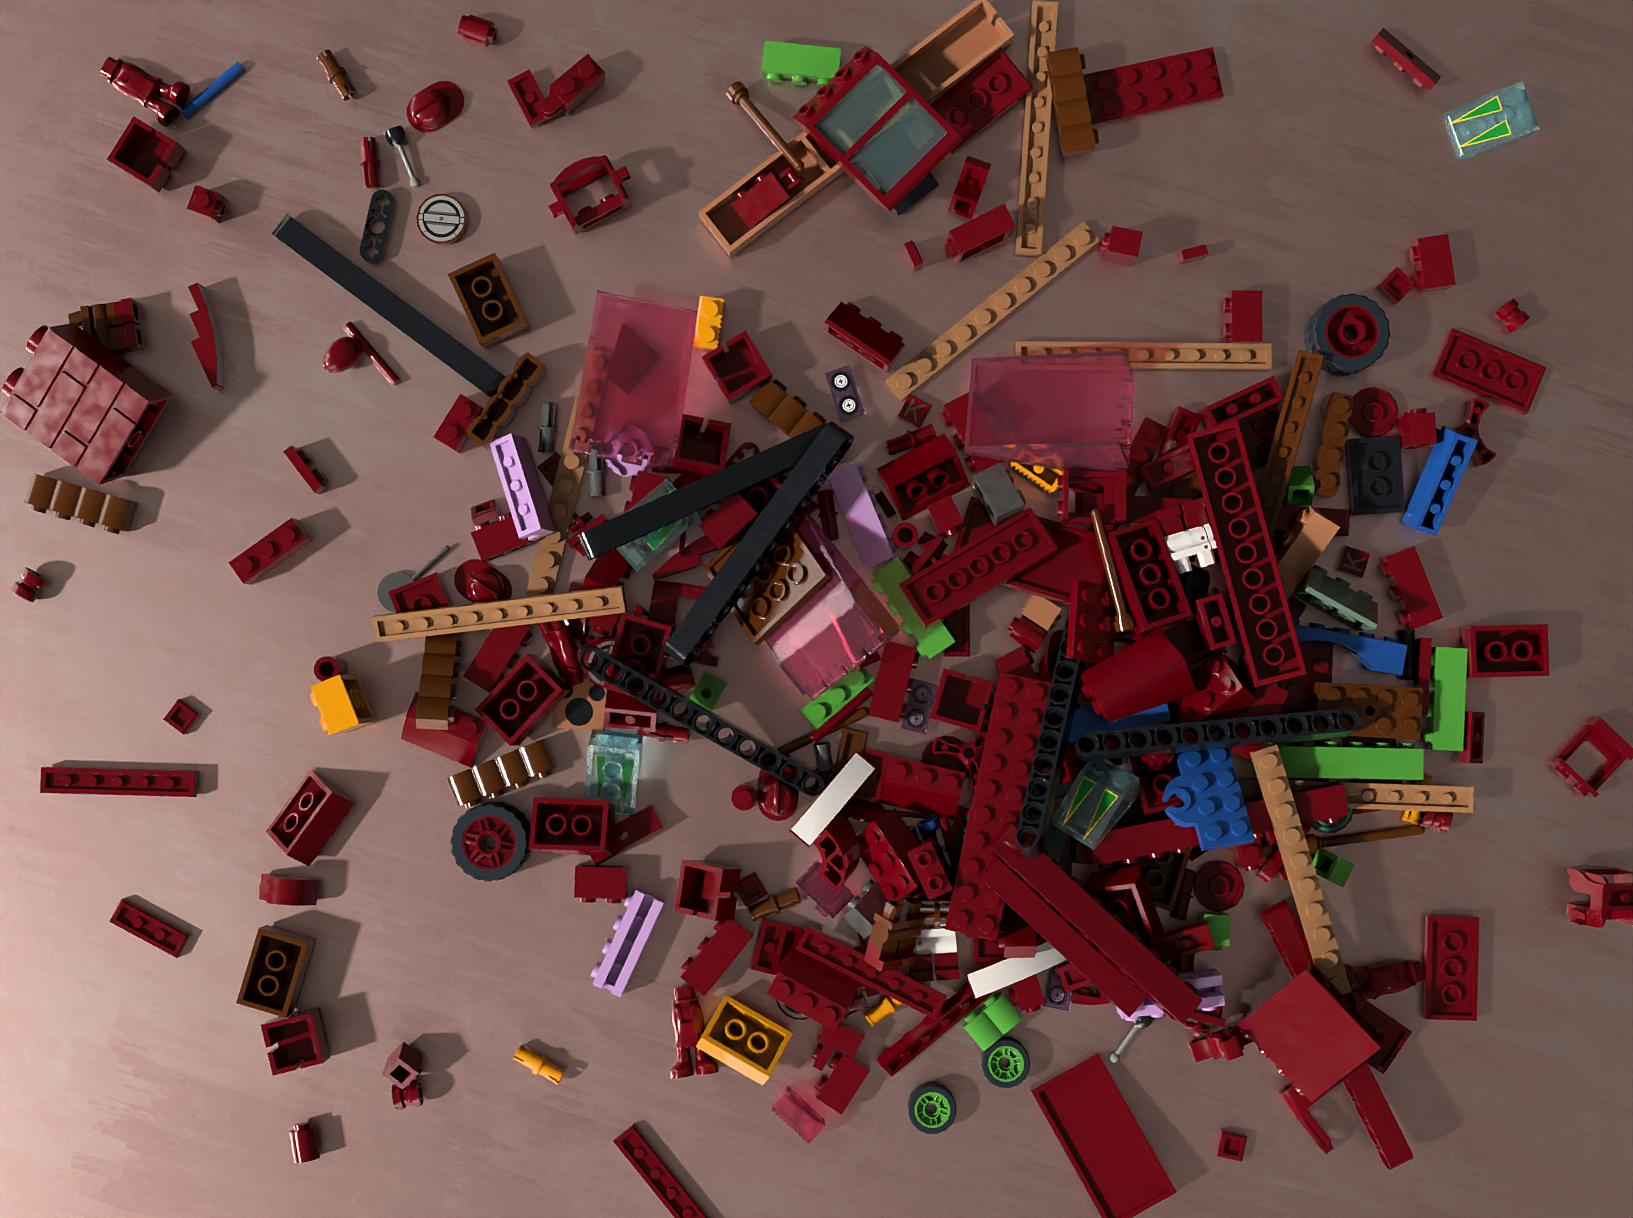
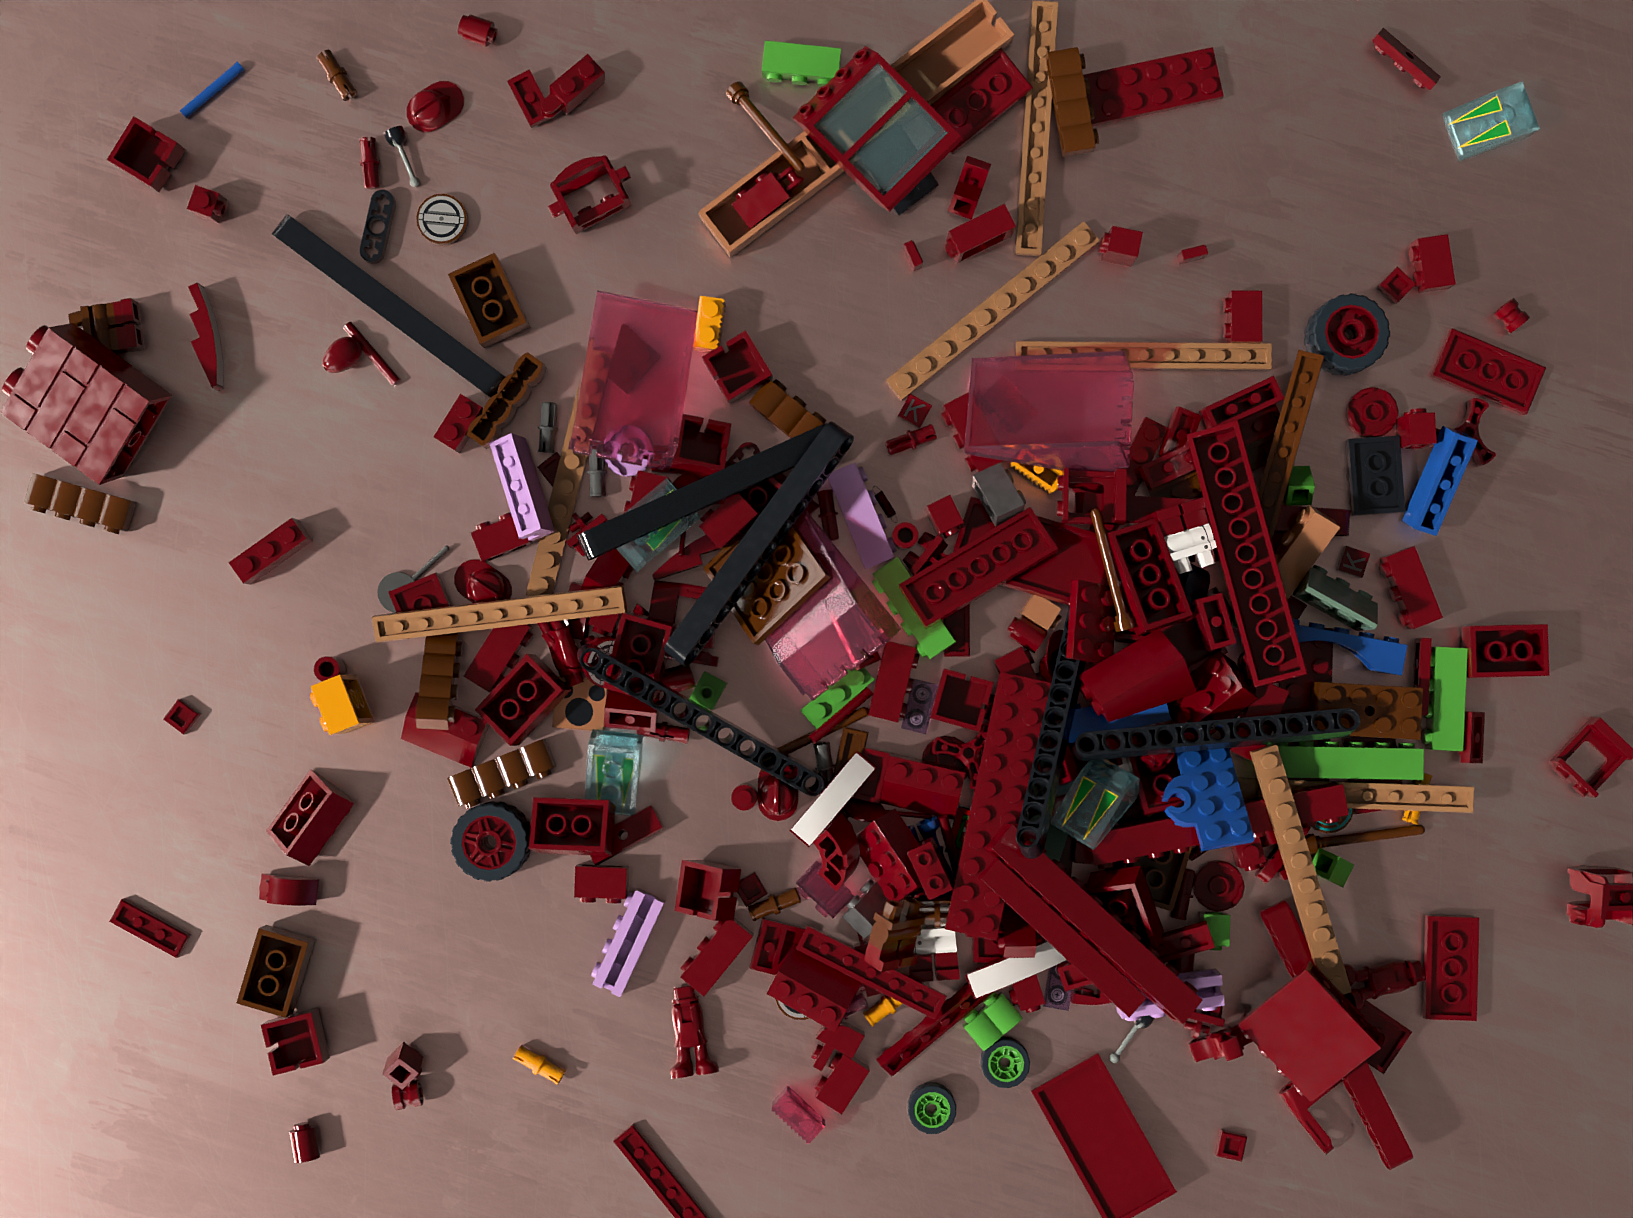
dark red wheel [11,567,48,602] -> none
dark red plate [40,767,198,797] -> none
dark red piece [100,57,190,127] -> none
dark red plate [283,446,327,494] -> none
dark red tile [471,499,499,526] -> none
light orange brick [696,994,793,1086] -> none
dark red slope [824,301,905,373] -> none
tile [825,365,865,422] -> none
dark red slope [877,433,970,521] -> none
reddish brown brick [1312,392,1353,498] -> none
black axle [1398,629,1418,680] -> none
dark red wheel [1418,811,1453,834] -> none

